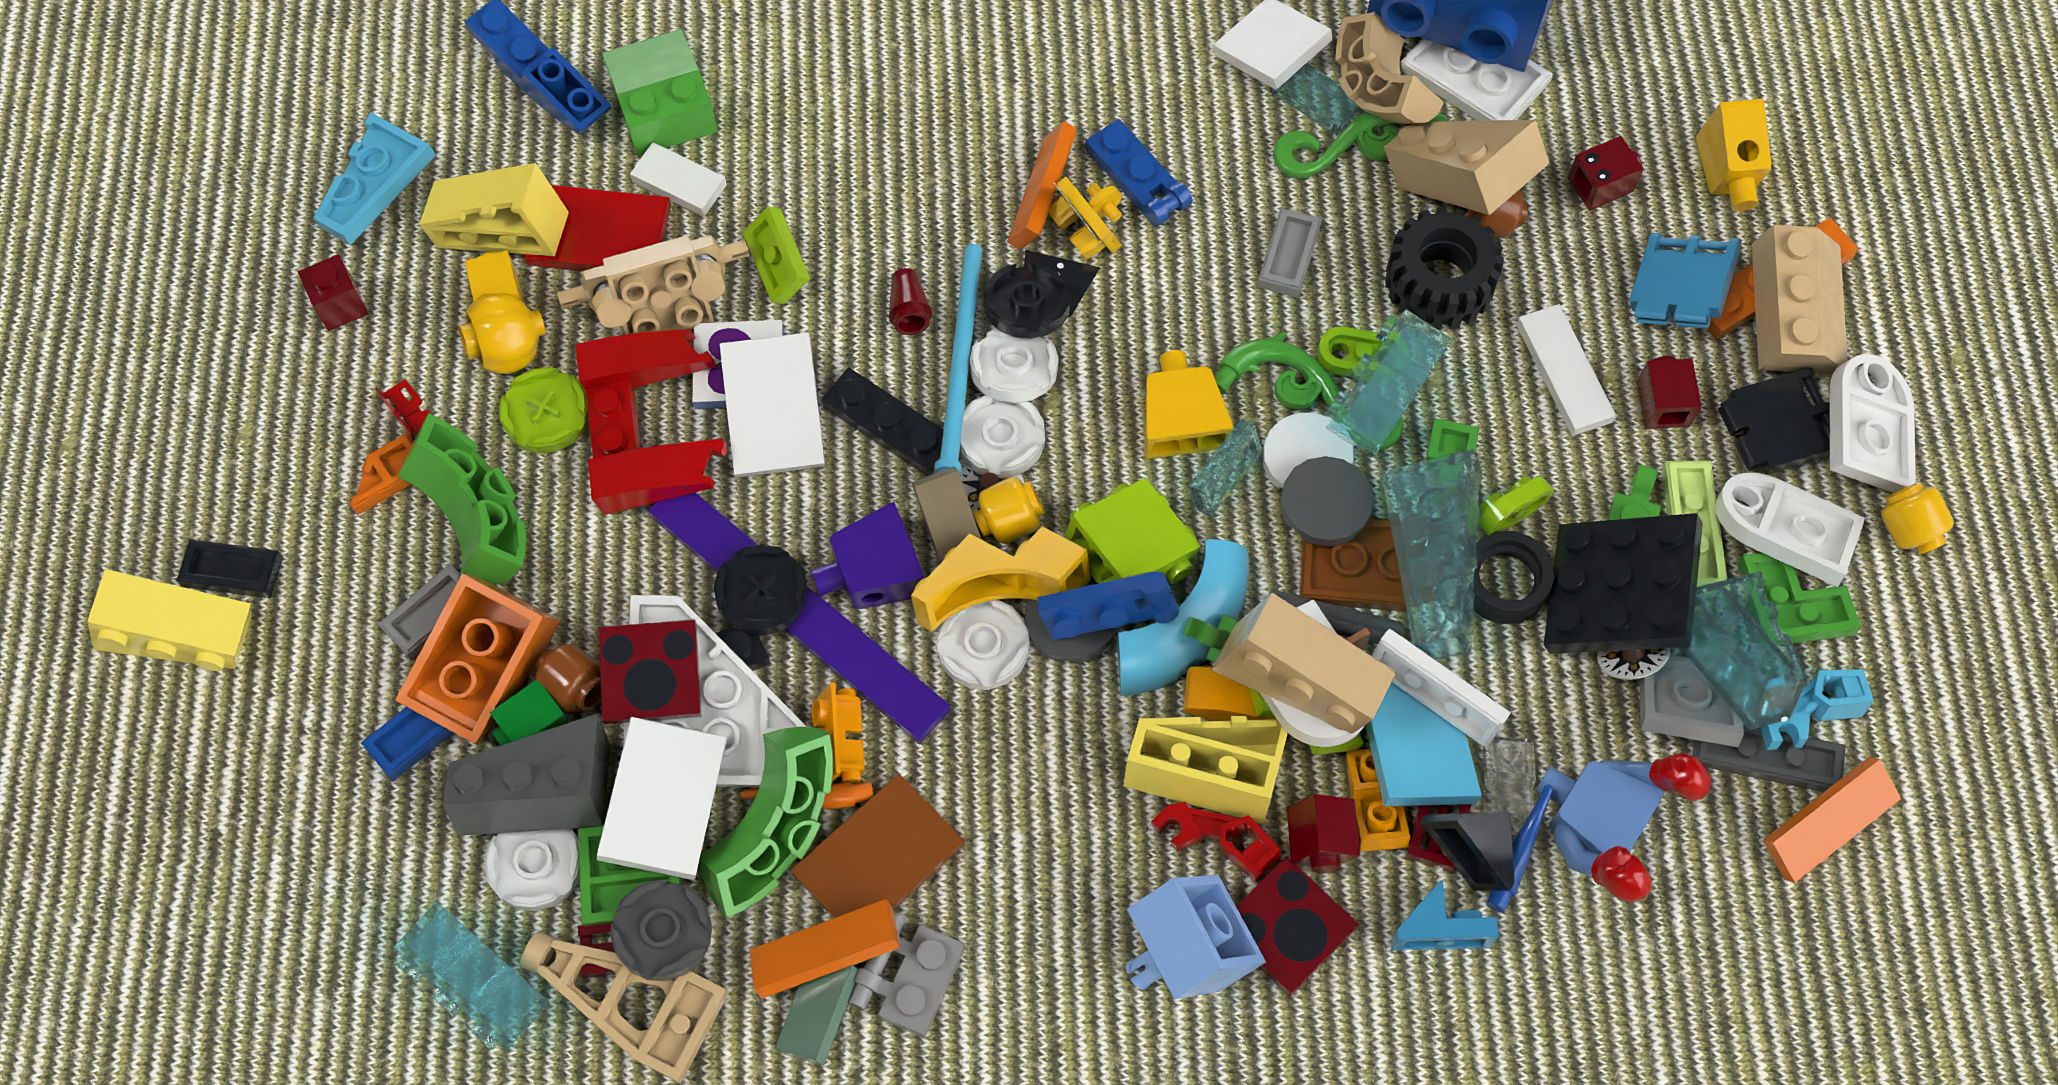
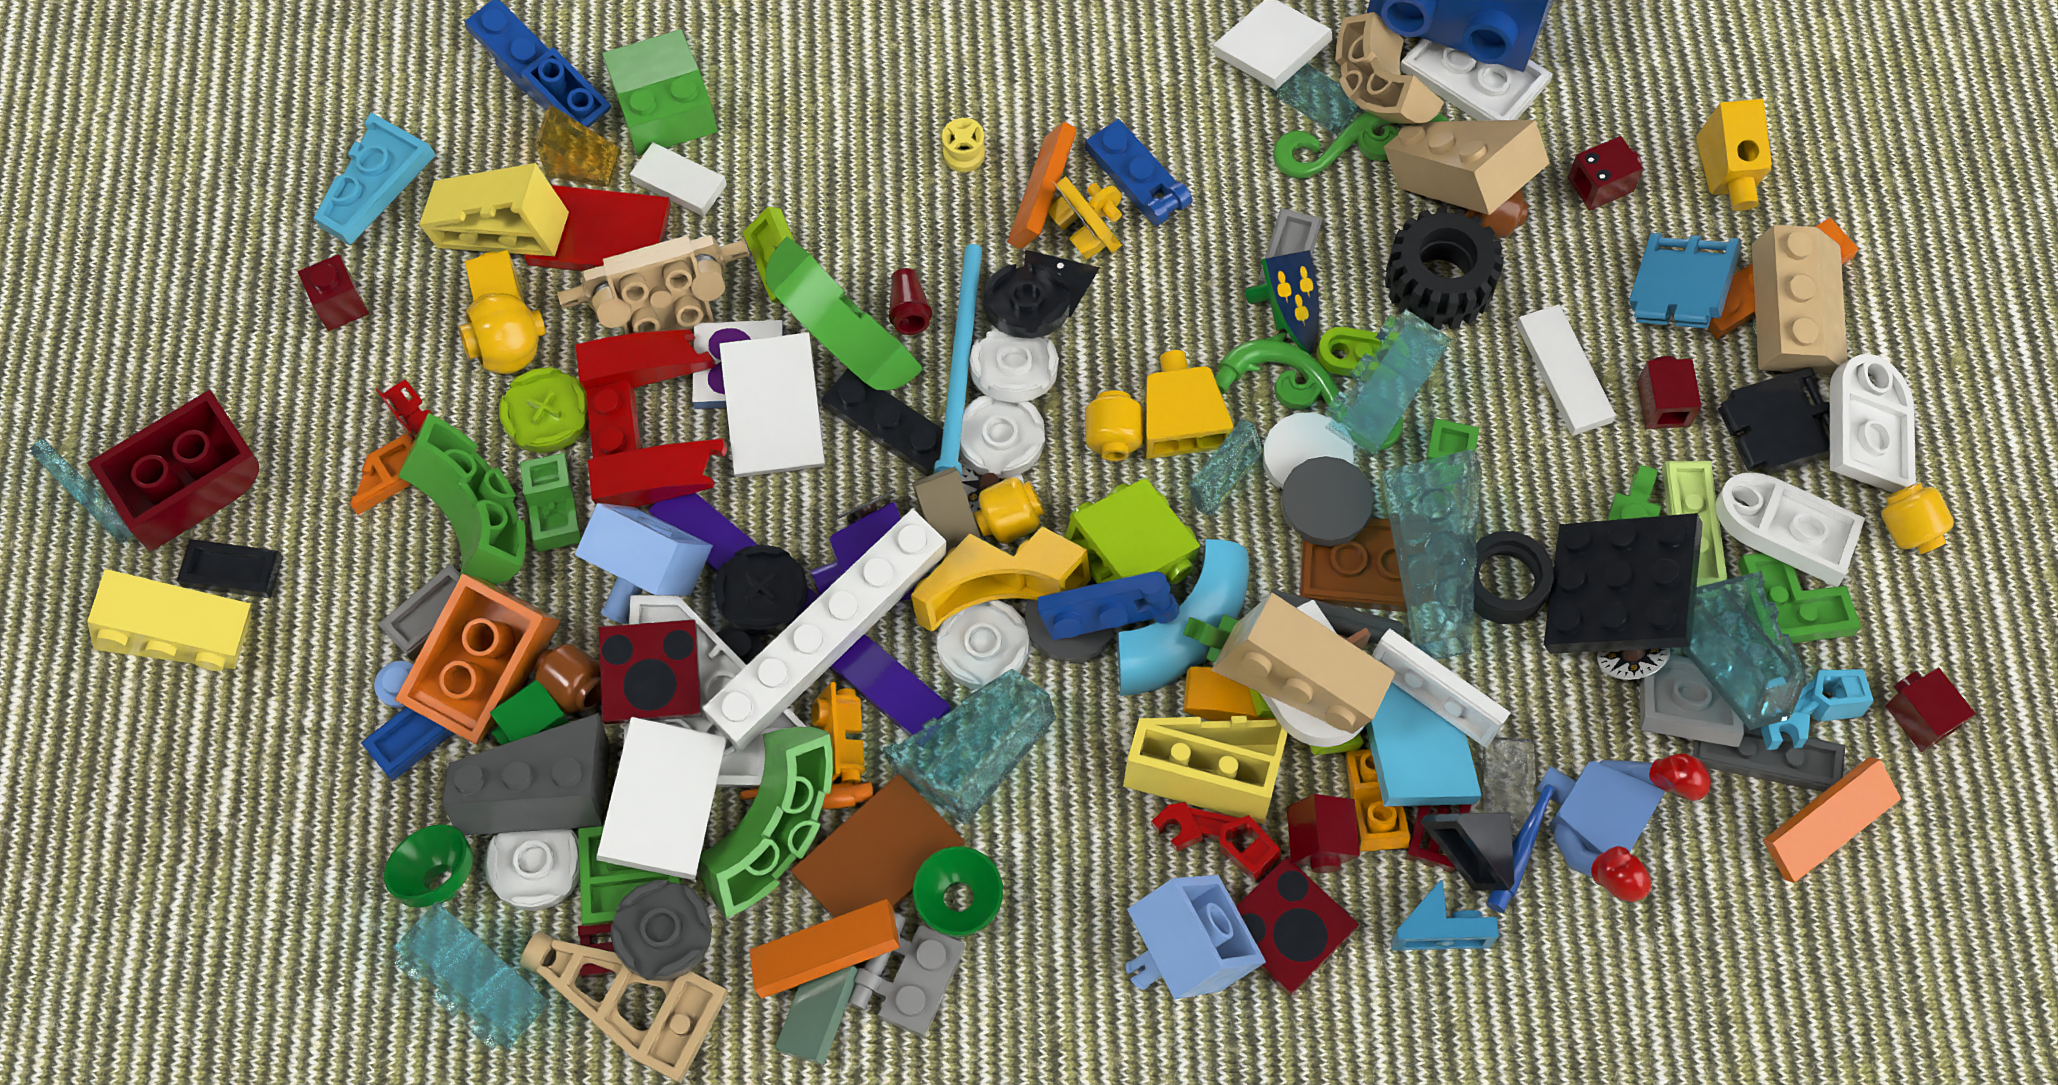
lime plate [1477,475,1555,535] -> none
none -> clear light blue tile [30,438,133,543]
none -> dark red brick [87,389,259,553]
none -> light blue plate [374,661,413,708]
none -> green piece [384,824,473,908]
none -> bright green slope [520,452,582,552]
none -> clear yellow slope [535,105,621,187]
none -> light blue brick [575,503,713,624]
none -> white brick [703,508,946,752]
none -> bright green brick [765,236,923,391]
none -> piece [833,489,896,521]
none -> clear light blue wedge [882,669,1056,825]
none -> green piece [913,846,1003,937]
none -> light yellow wheel [942,118,986,173]
none -> yellow head [1085,390,1144,461]
none -> dark blue shield [1245,250,1319,355]
none -> dark red brick [1885,667,1976,752]

